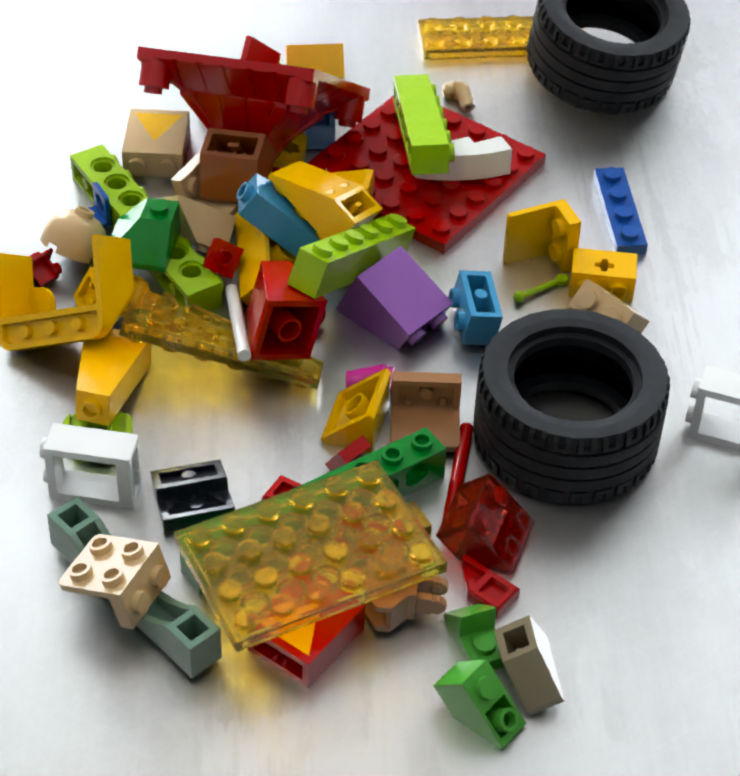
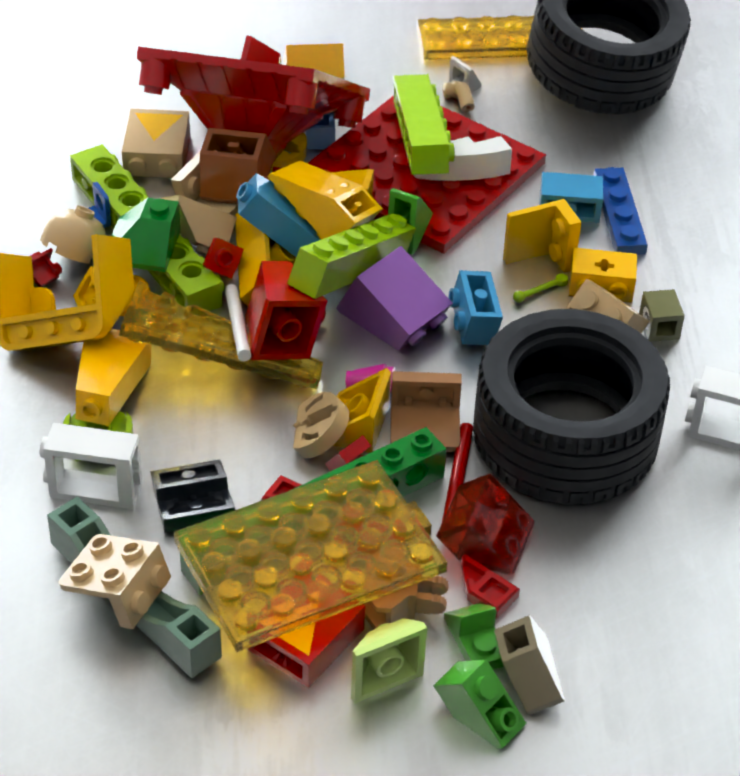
none -> tan piece [293,392,349,458]
none -> yellowish green slope [351,618,427,704]
none -> bright green slope [388,188,433,255]
none -> white slope [449,56,482,92]
none -> dark azure brick [539,172,603,223]
none -> olive brick [639,289,685,342]

